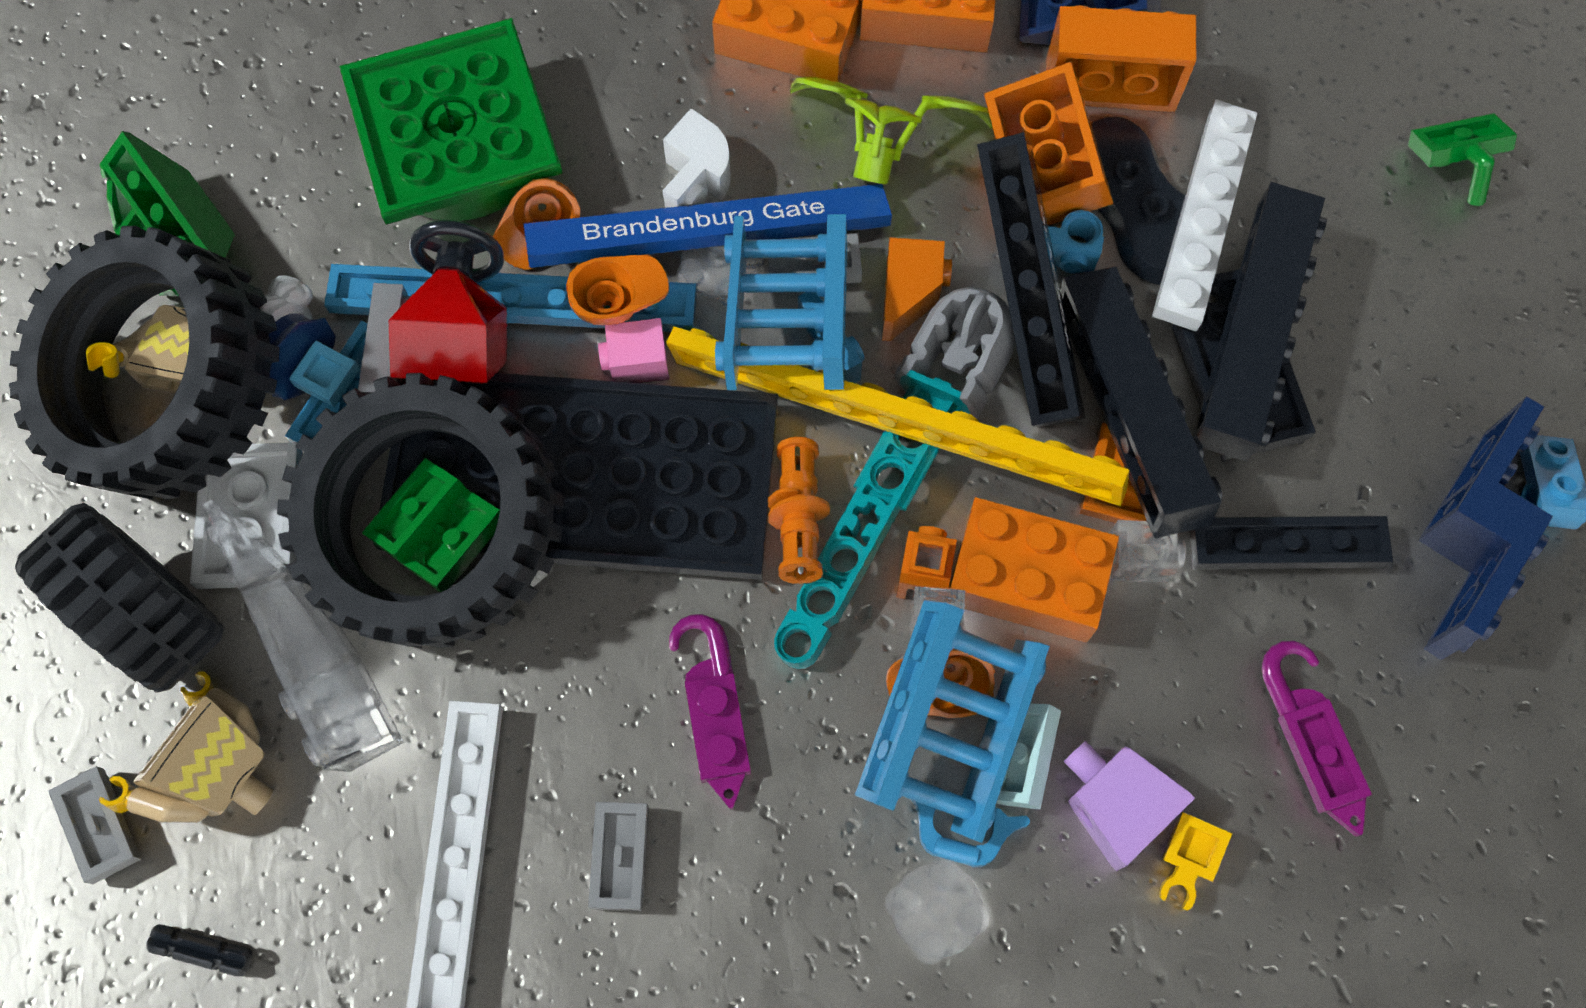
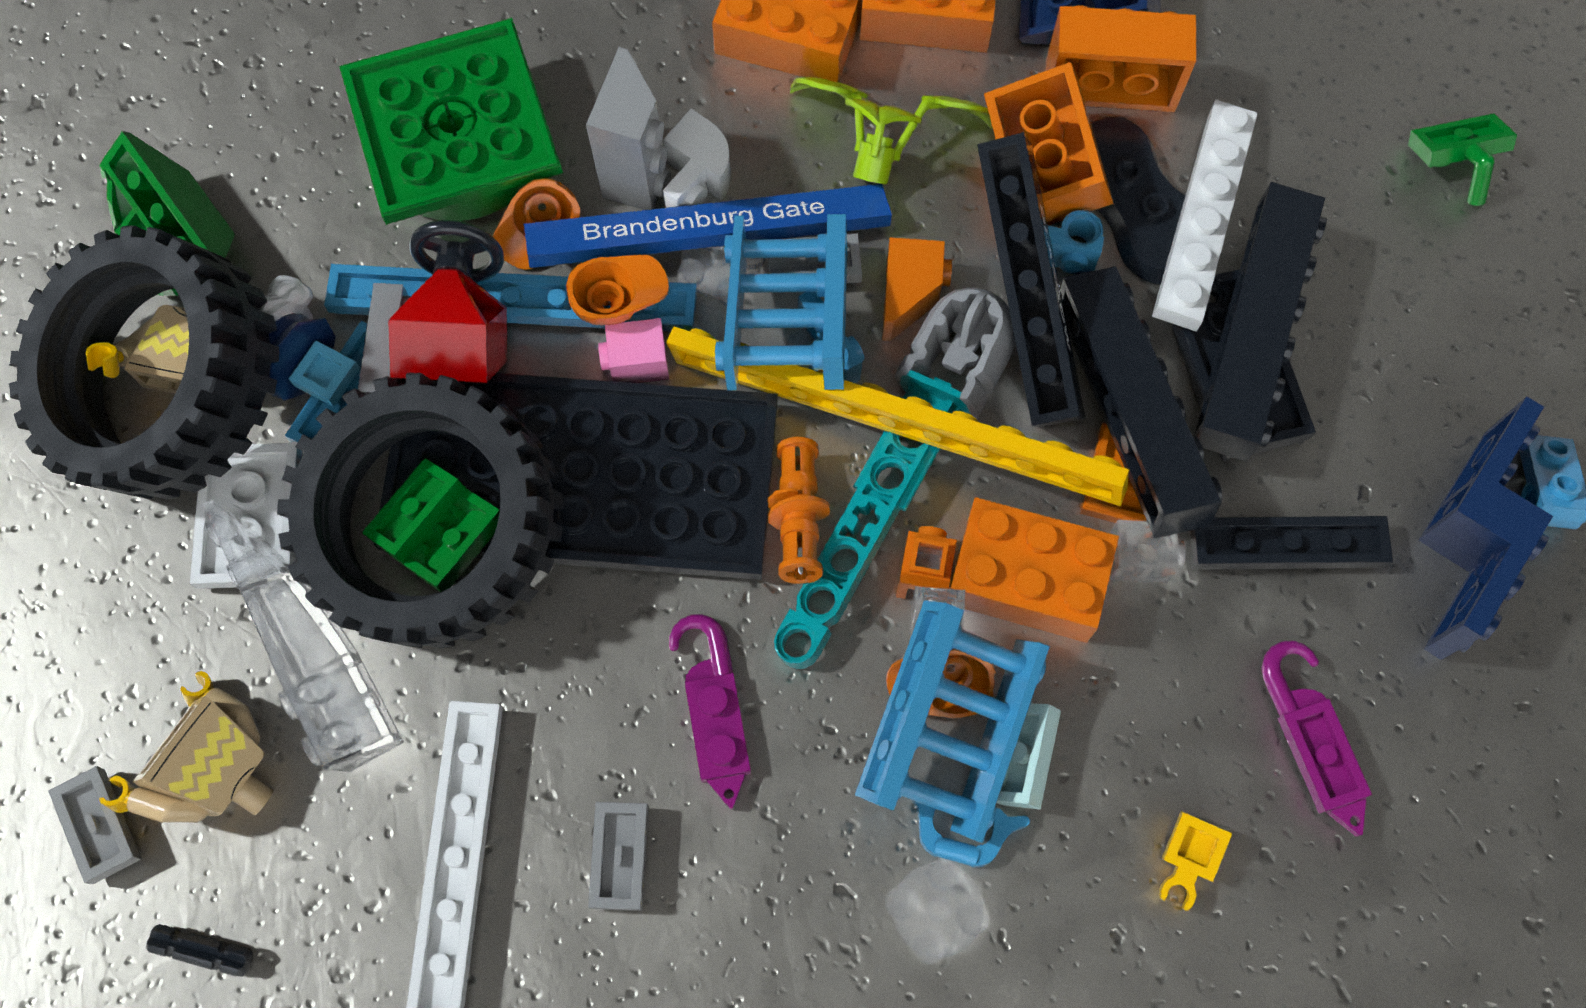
black tyre [15,503,224,693] -> none
lavender torso [1064,740,1195,871] -> none
none -> light grey slope [586,47,671,210]

